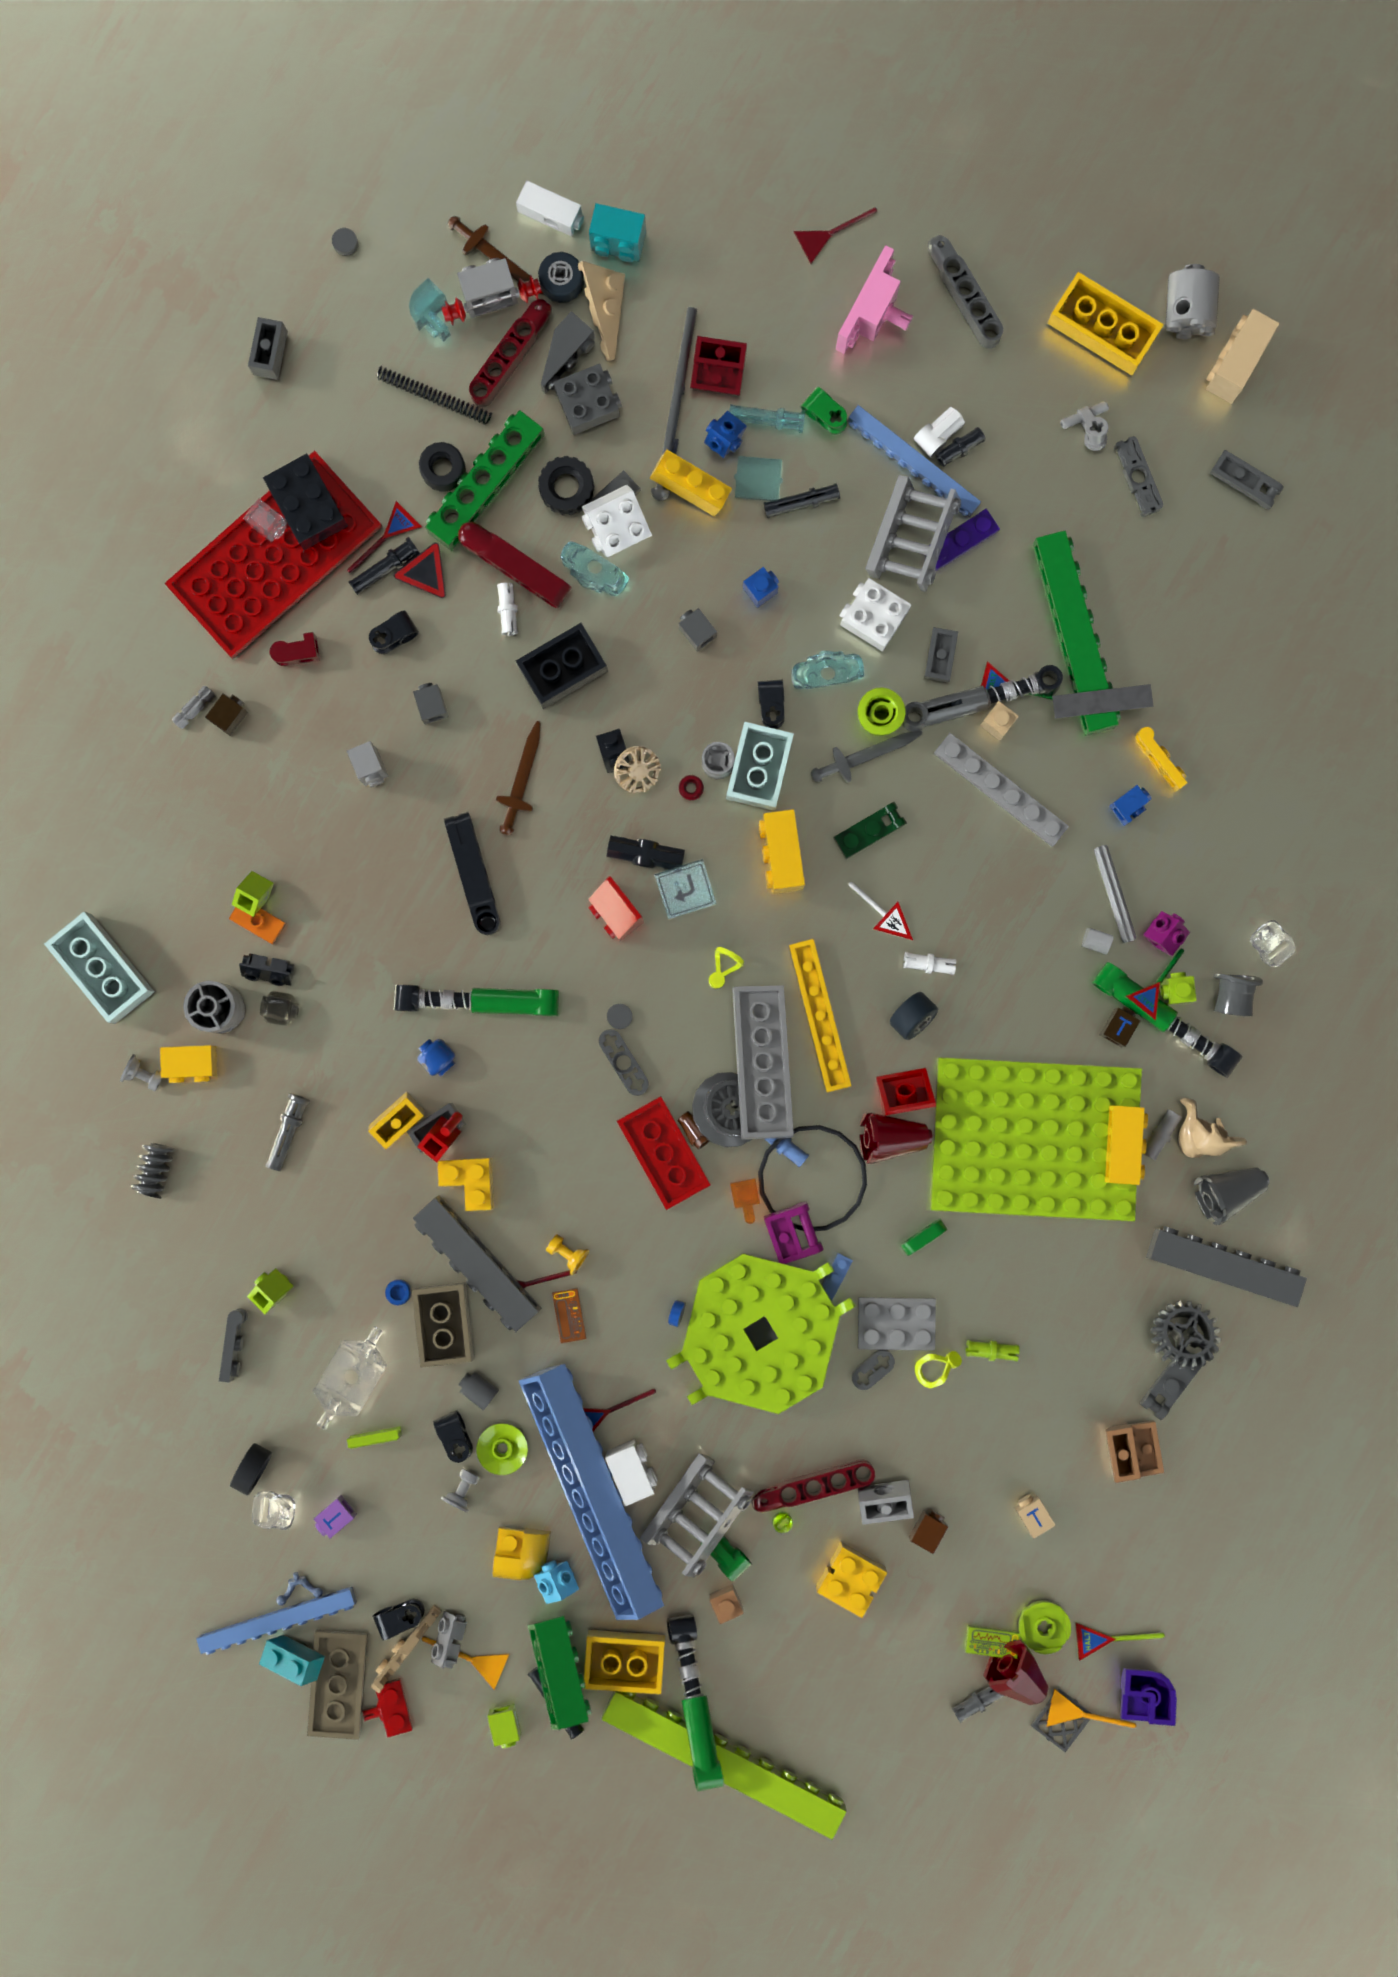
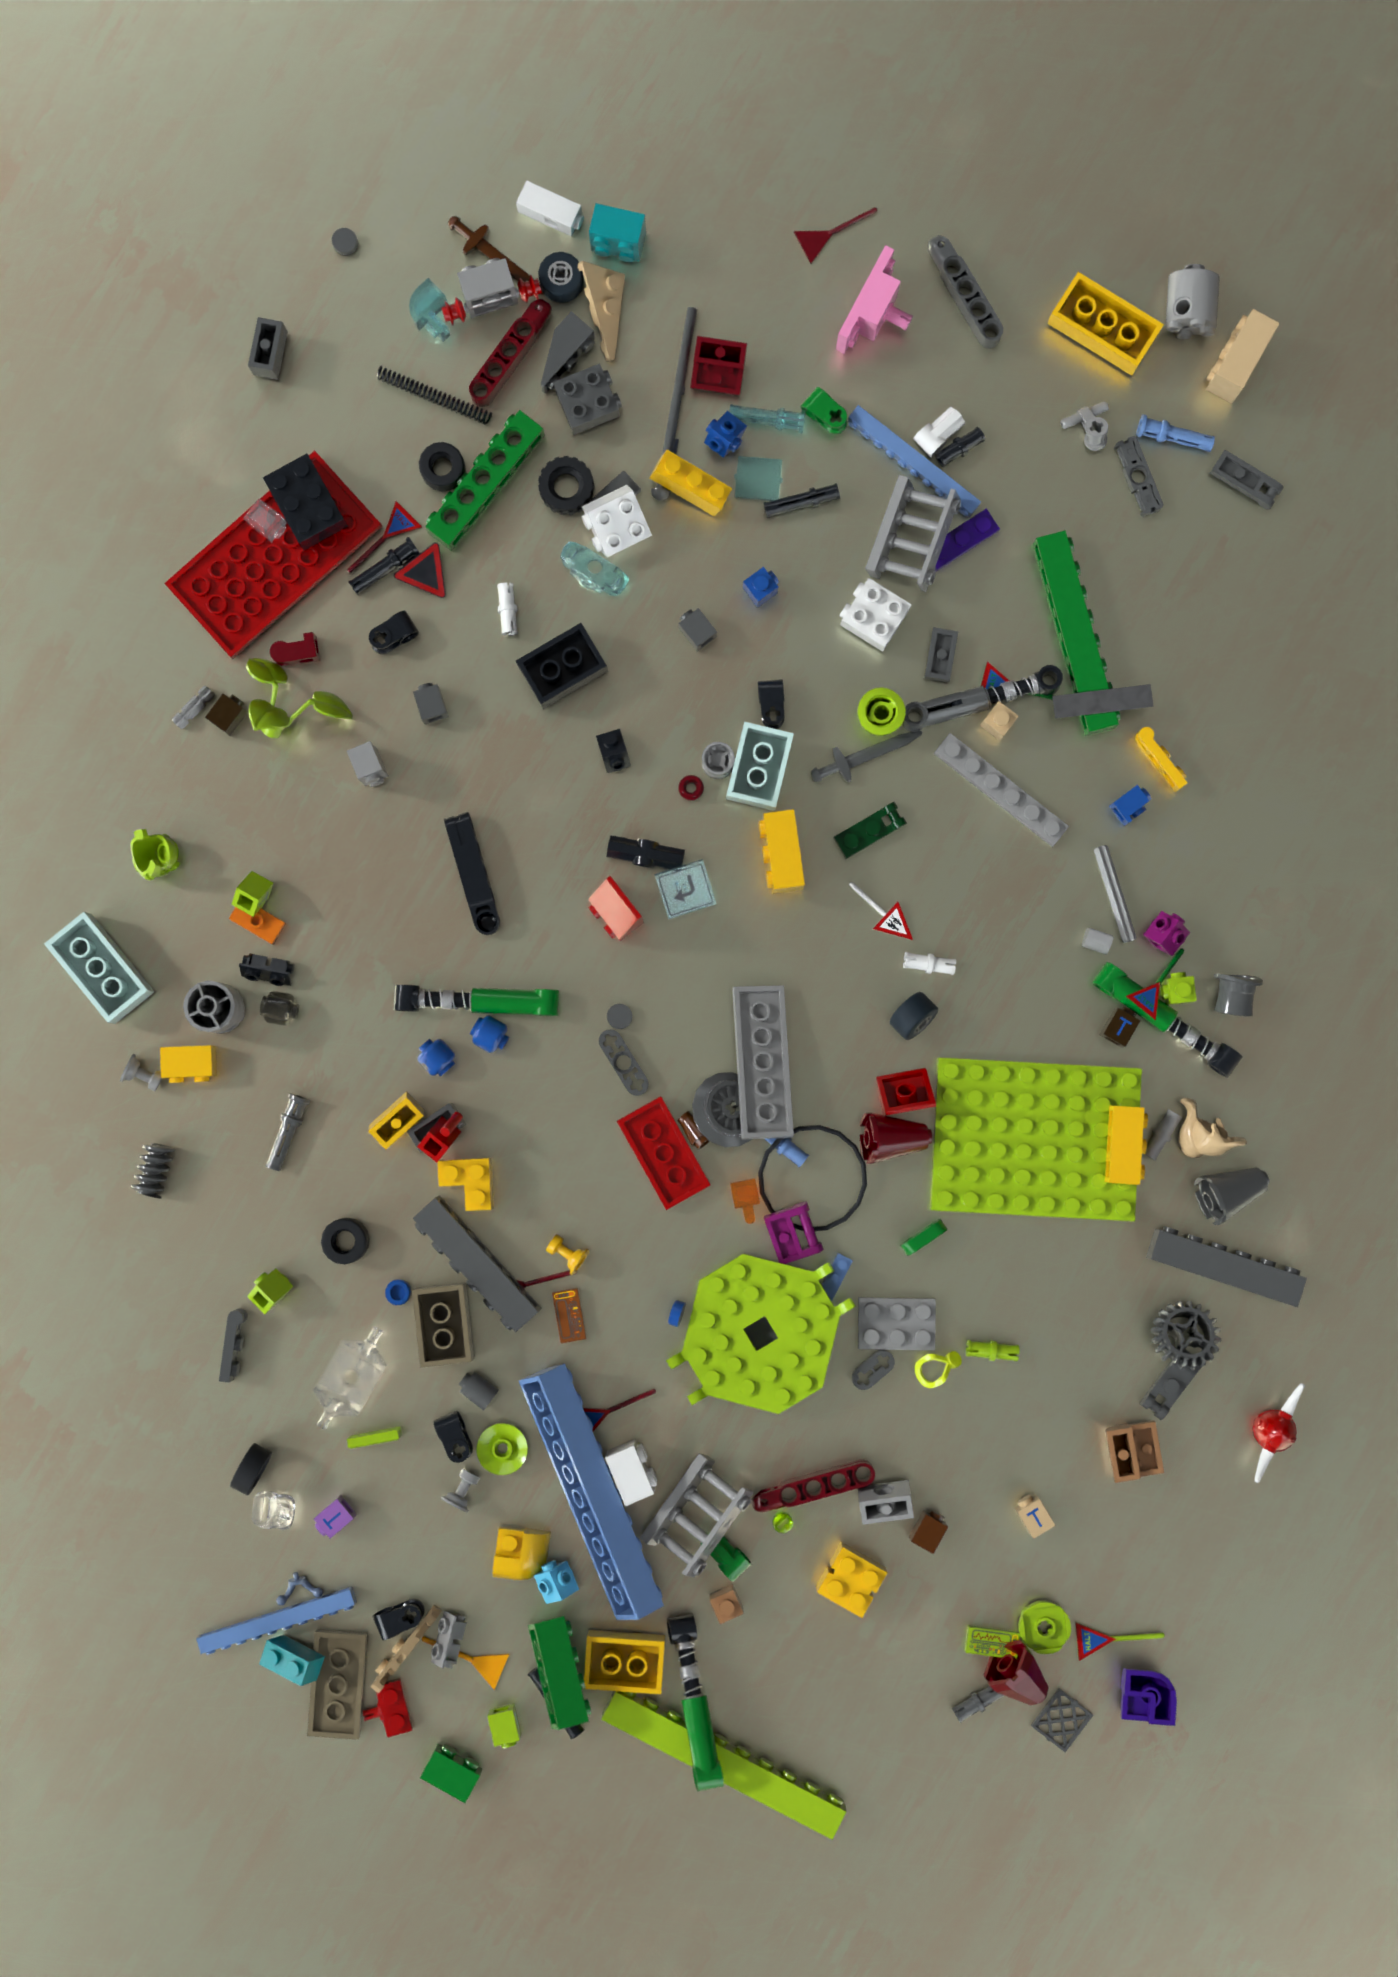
dark red piece [458,522,572,609] -> none
reddish brown sword [496,721,540,836] -> none
tan wheel [614,746,661,794] -> none
neon yellow piece [708,947,744,989] -> none
yellow plate [789,939,851,1093] -> none
clear light blue piece [791,650,864,689] -> none
light orange piece [1046,1688,1136,1728] -> none
clear piece [1250,920,1296,967] -> none
none -> lime helmet [131,829,180,880]
none -> lime plant [246,658,353,738]
none -> black tyre [321,1218,370,1265]
none -> green brick [420,1744,482,1803]
none -> blue head [470,1015,510,1053]
none -> medium blue pin [1136,414,1215,452]
none -> red helmet [1252,1383,1305,1483]

